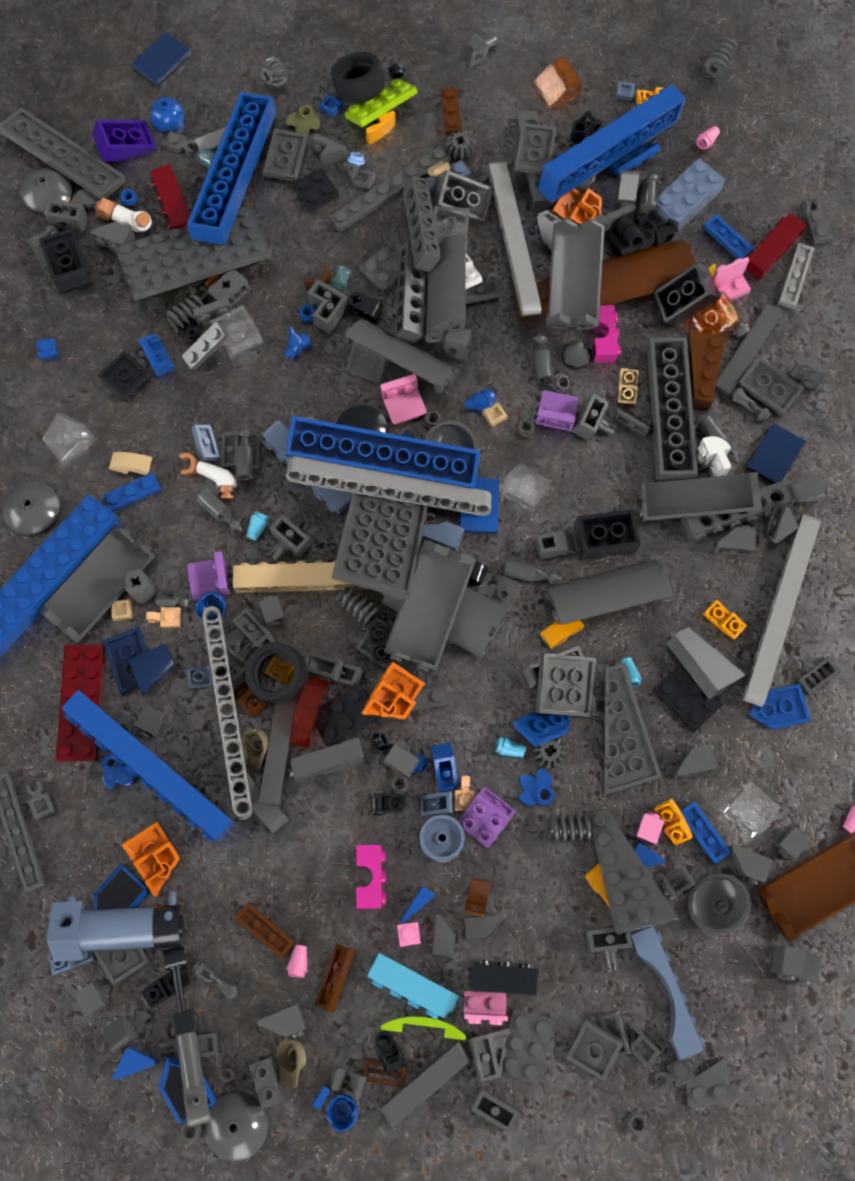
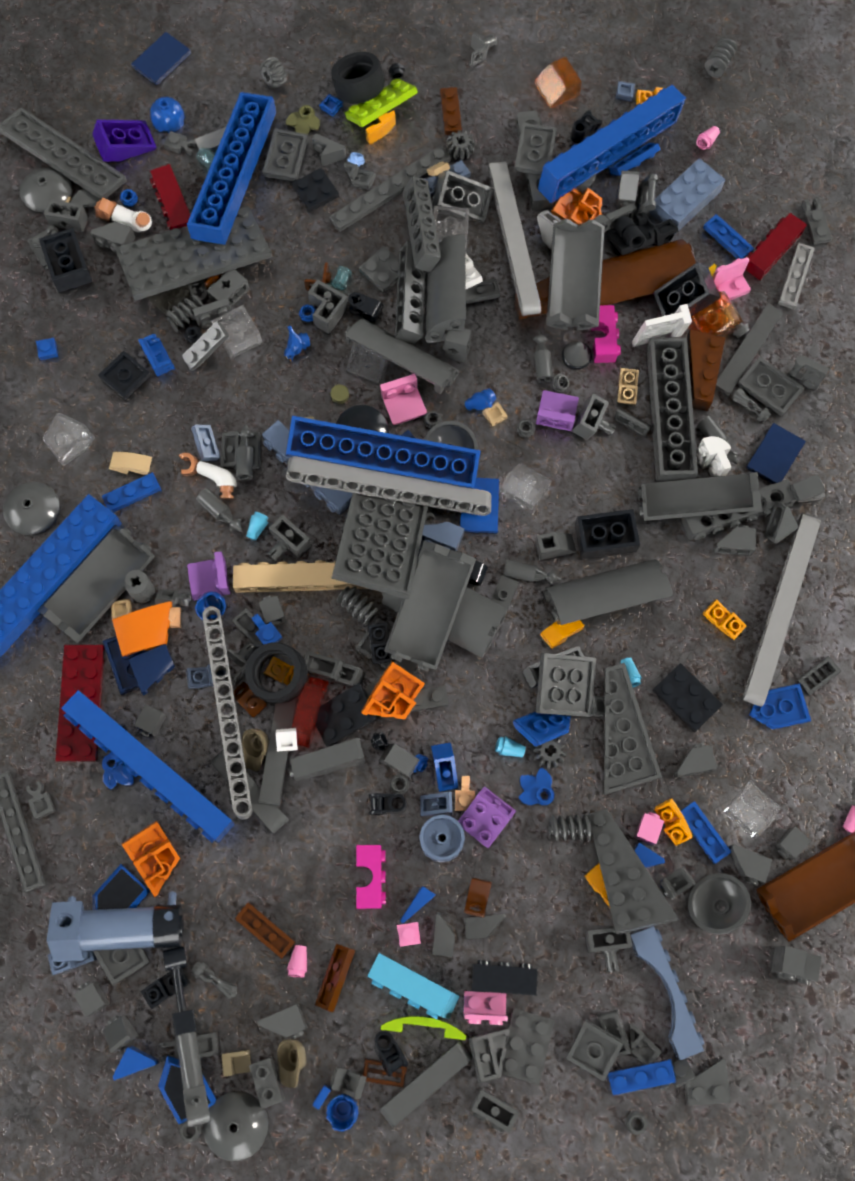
slope [667,627,745,700] -> none
none -> orange slope [112,601,172,657]
none -> dark tan panel [222,1049,251,1077]
none -> blue plate [251,614,283,645]
none -> white plate [276,728,297,751]
none -> olive tile [331,384,349,404]
none -> blue plate [608,1059,677,1096]
none -> white fence [632,304,692,347]

